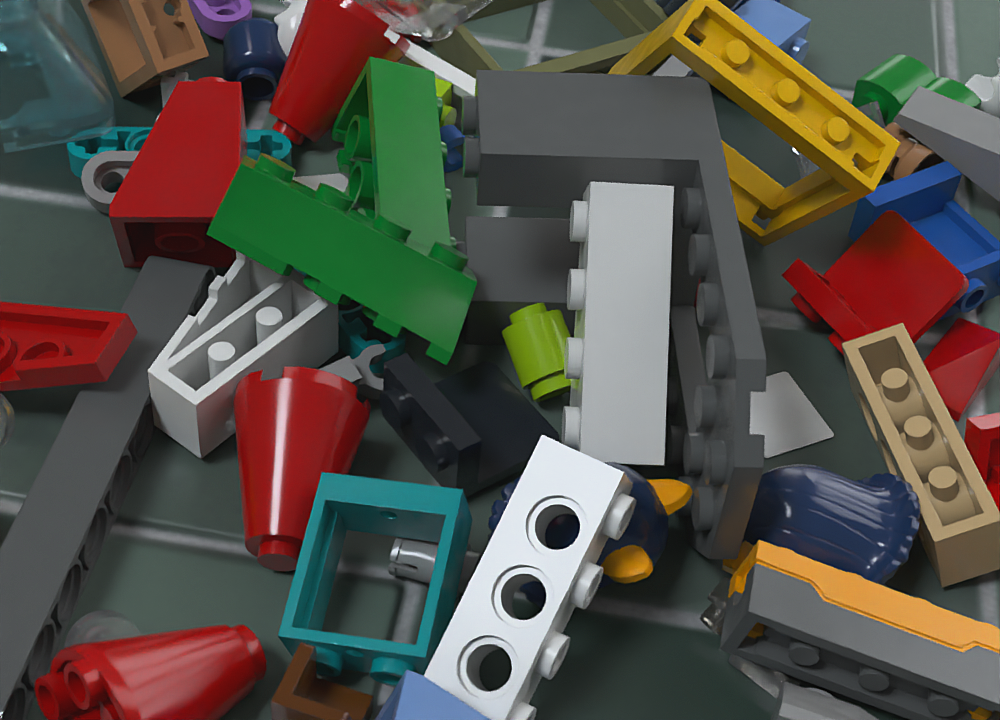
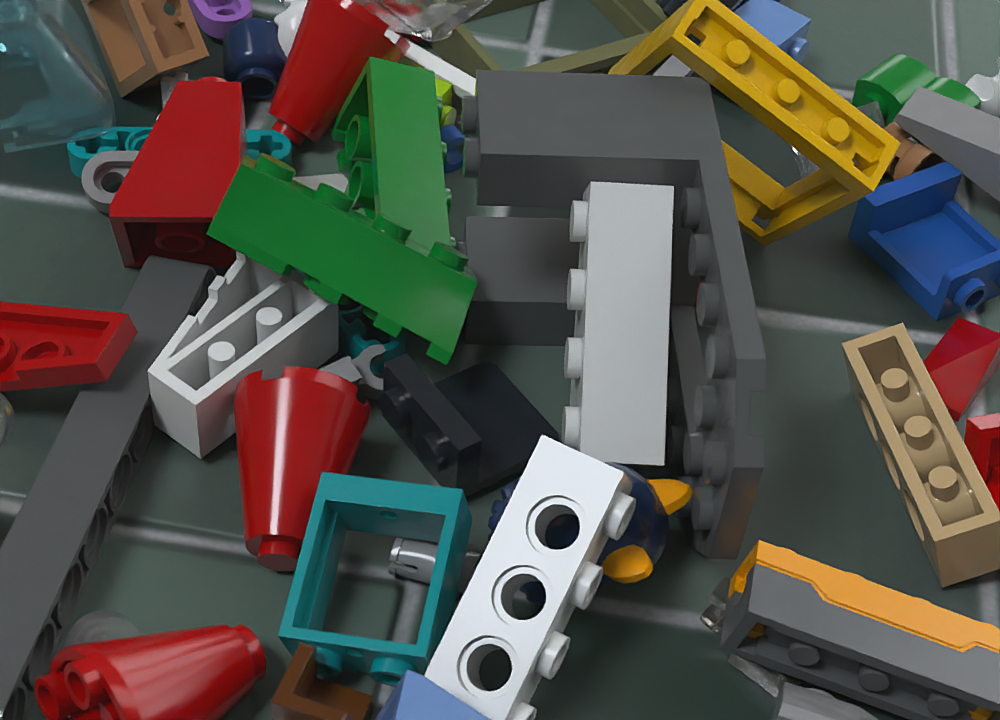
lime brick [502,303,571,402] -> none
dark blue hair [722,464,920,586] -> none
white sticker [750,372,834,458] -> none
red bracket [782,210,969,355] -> none

